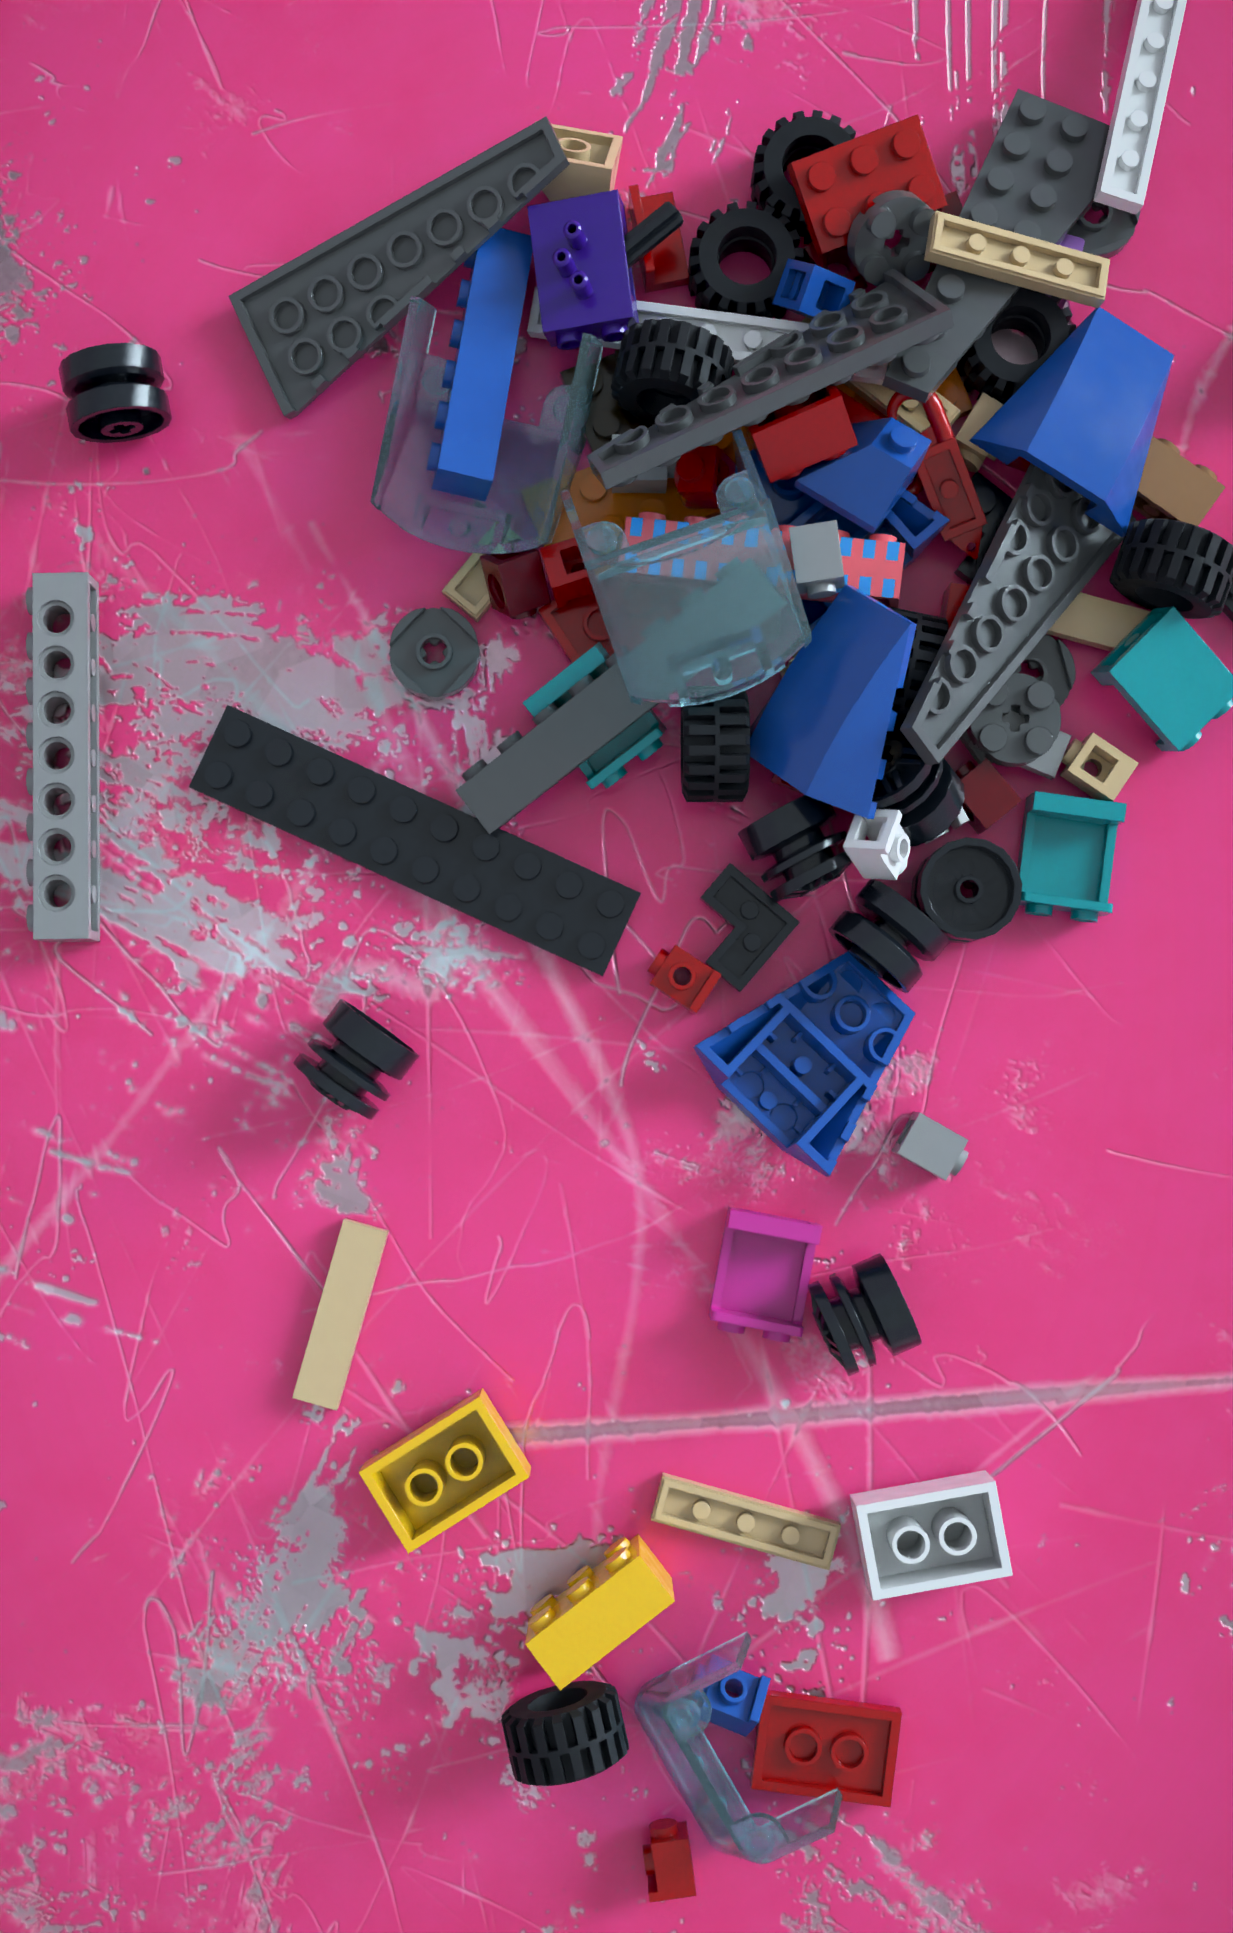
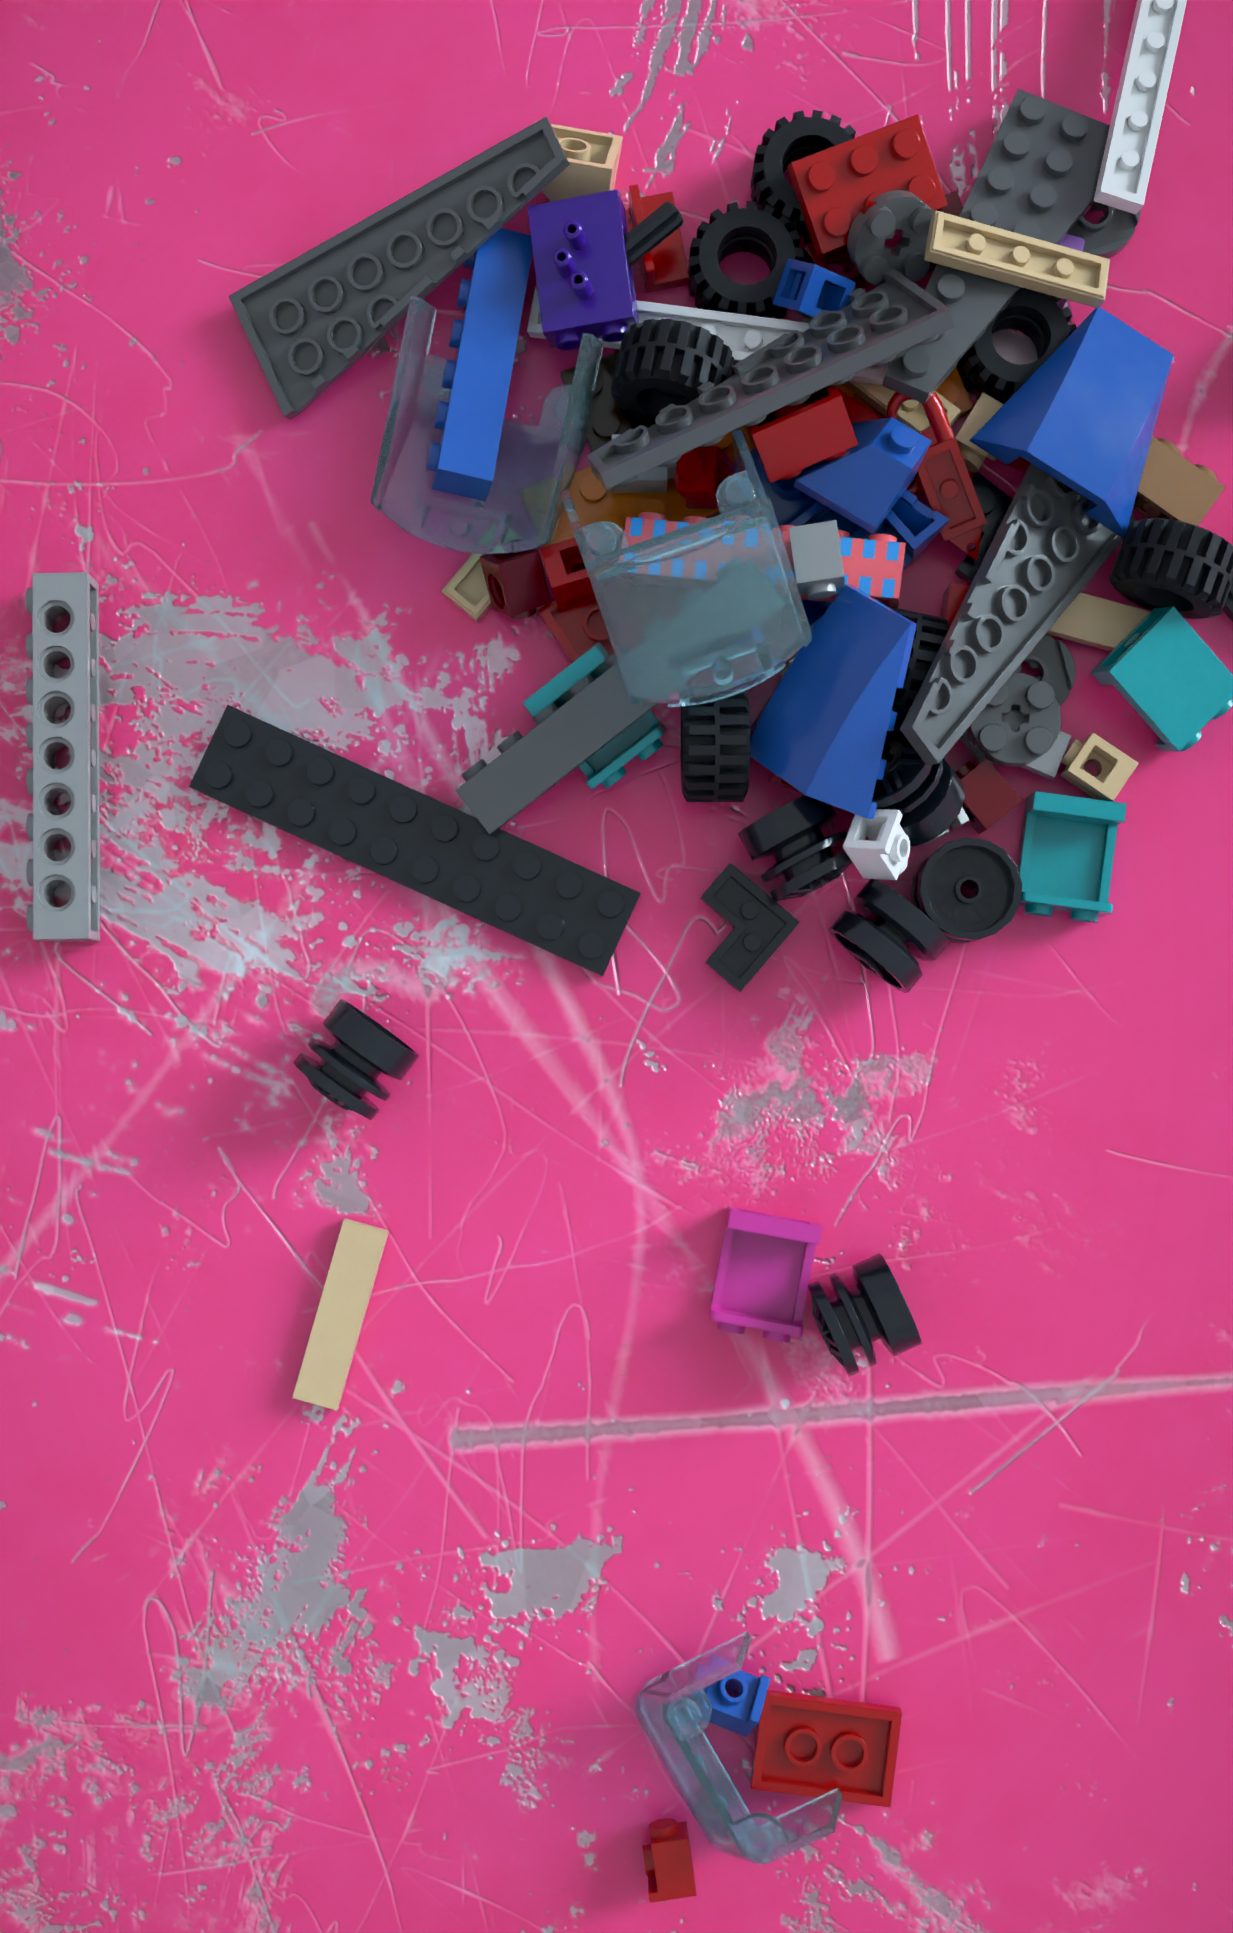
black wheel [59,343,172,443] -> none
yellow brick [359,1388,531,1554] -> none
dark grey plate [389,607,481,701] -> none
black tyre [501,1681,629,1786] -> none
yellow brick [525,1534,675,1691] -> none
red brick [647,945,722,1014] -> none
tan tile [650,1472,841,1570] -> none
blue wedge [693,951,916,1177] -> none
white brick [849,1470,1013,1601] -> none
light grey brick [891,1112,969,1181] -> none

